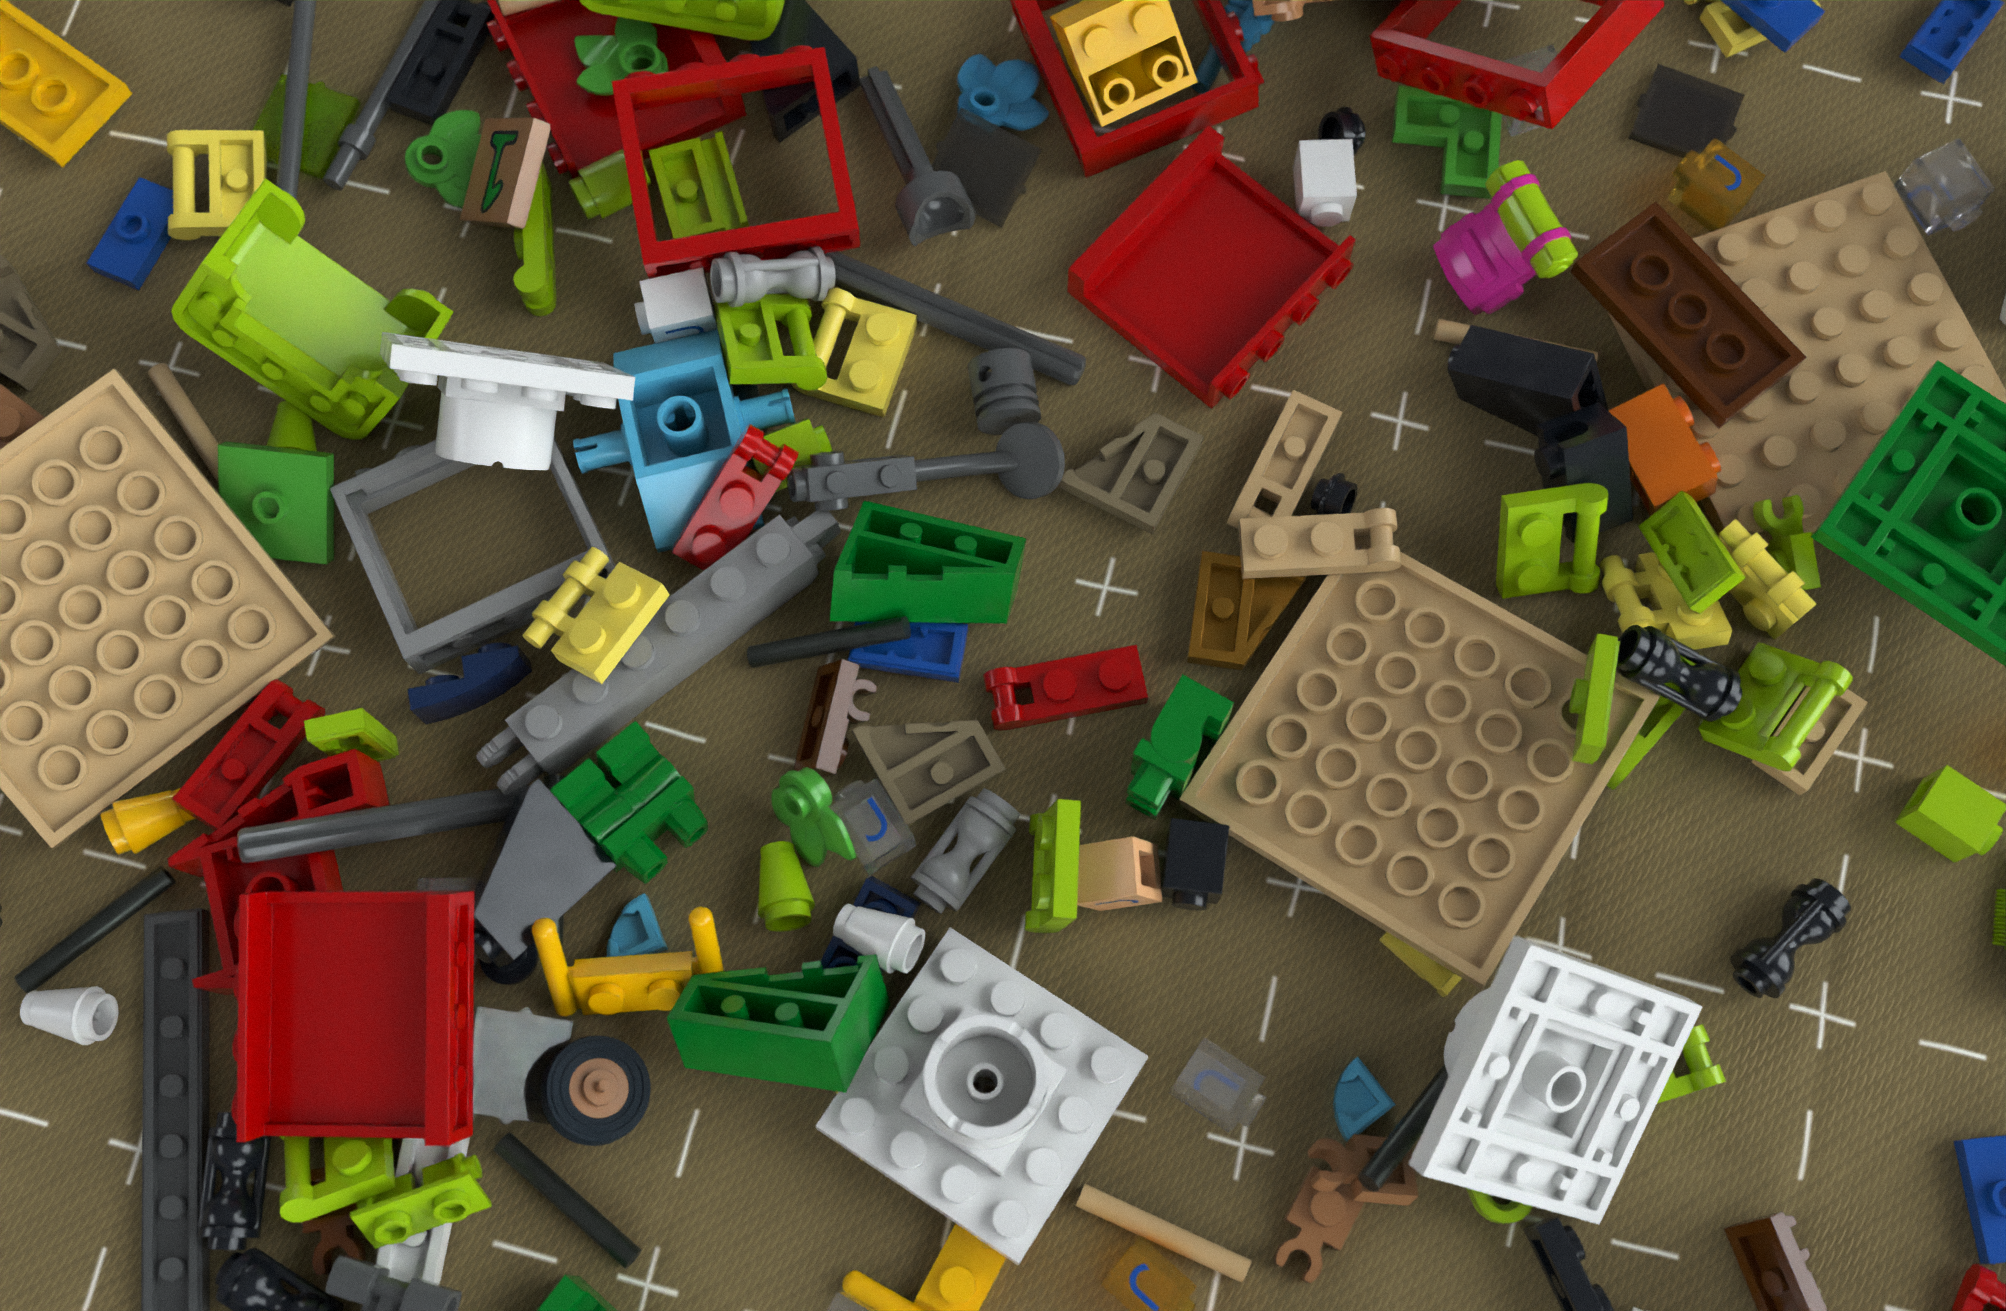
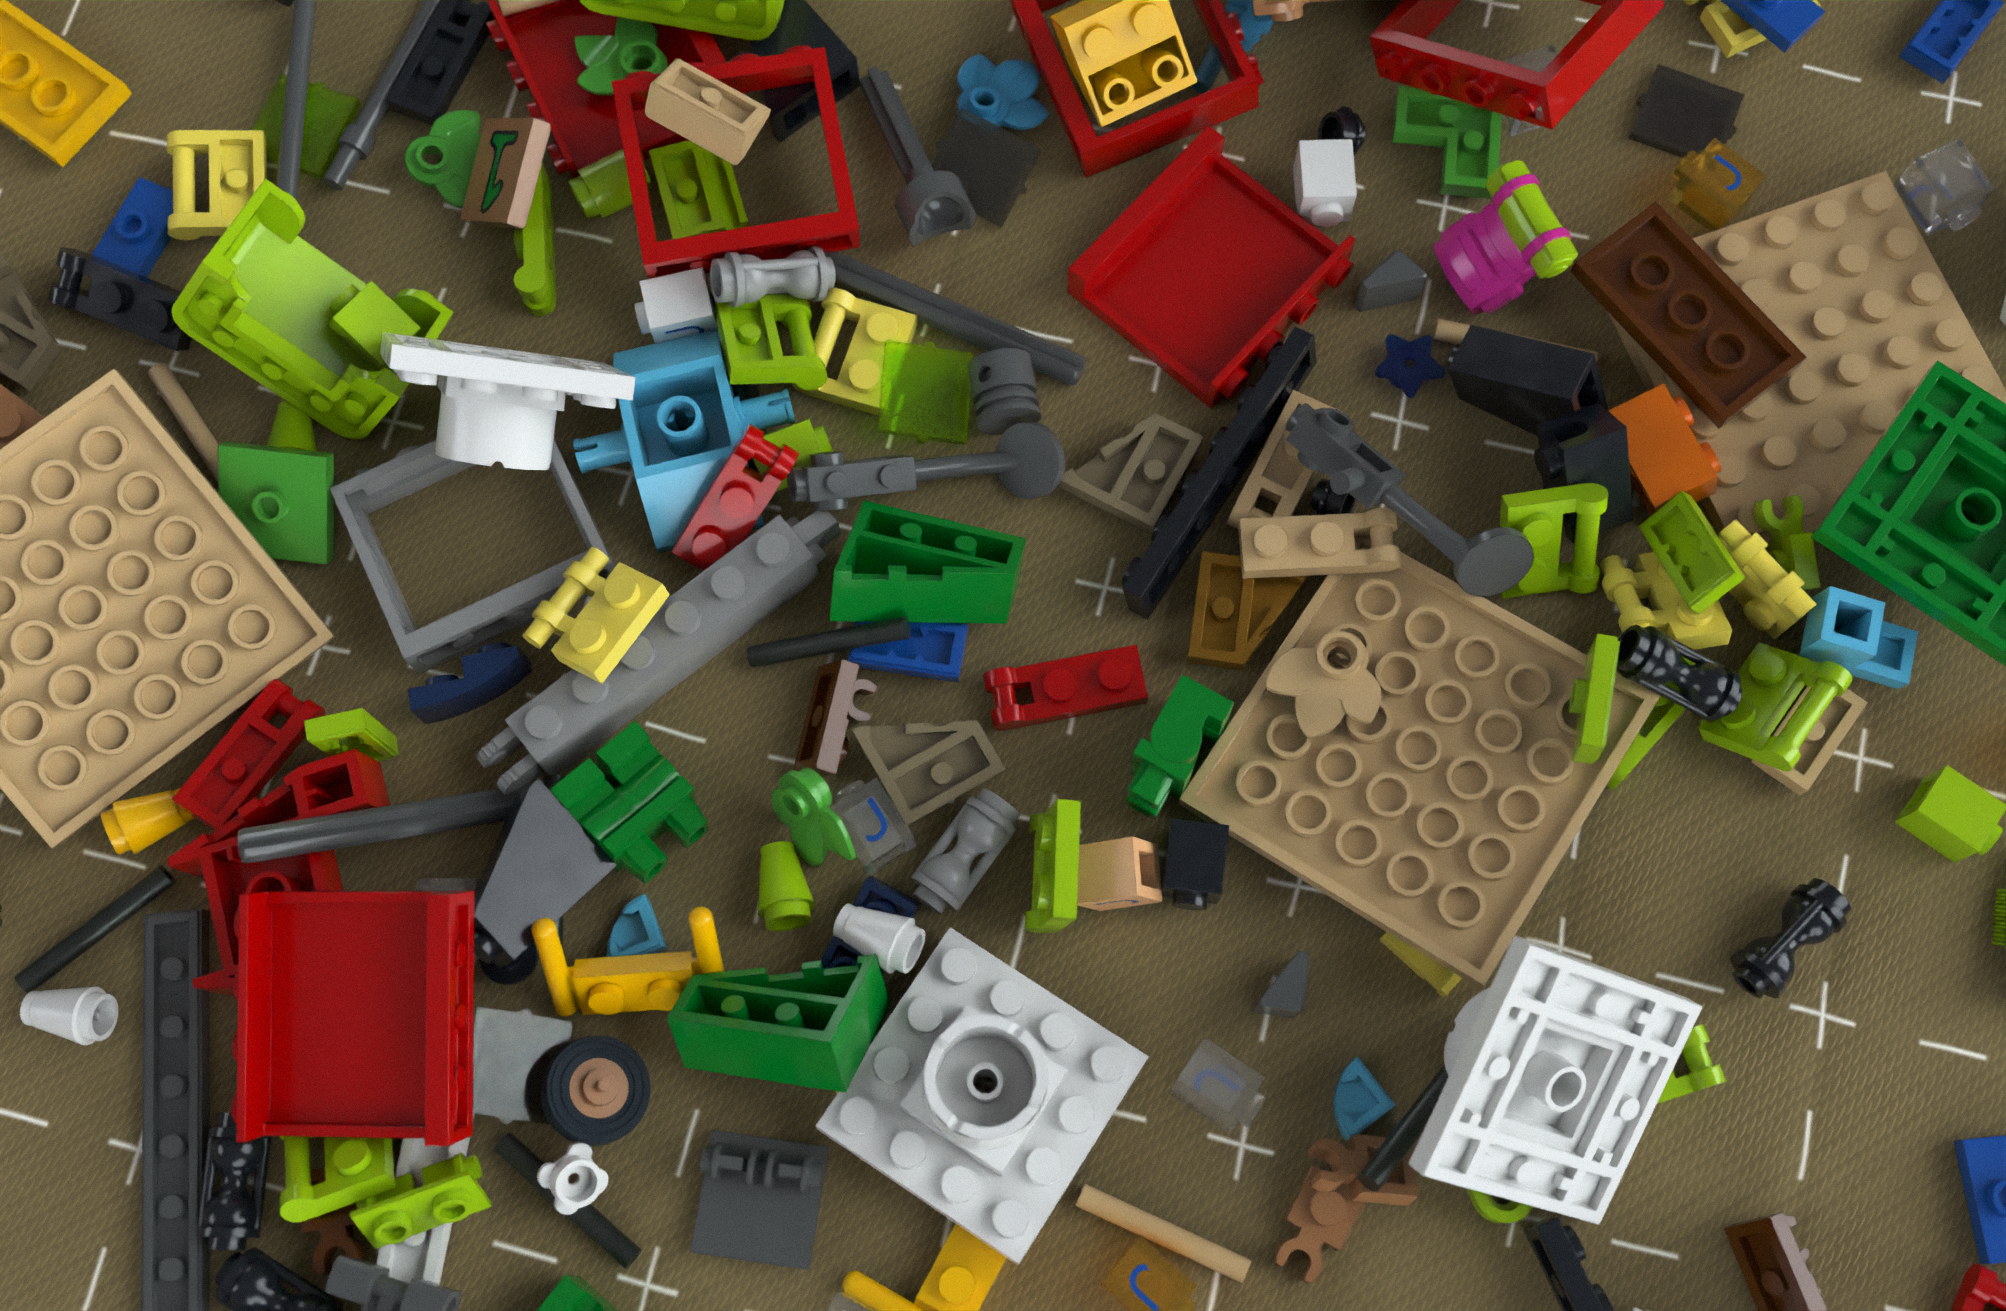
none -> black plate [48,247,192,351]
none -> lime brick [328,280,421,371]
none -> white plate [537,1142,608,1215]
none -> tan slope [645,58,771,165]
none -> dark grey hinge [690,1130,829,1270]
none -> clear neon green piece [877,340,973,445]
none -> black plate [1122,326,1317,620]
none -> dark grey slope [1252,951,1310,1018]
none -> tan plate [1266,631,1381,738]
none -> dark grey piece [1285,403,1534,596]
none -> dark grey slope [1354,249,1427,312]
none -> clear blue plate [1374,334,1445,398]
none -> medium azure brick [1799,586,1918,689]

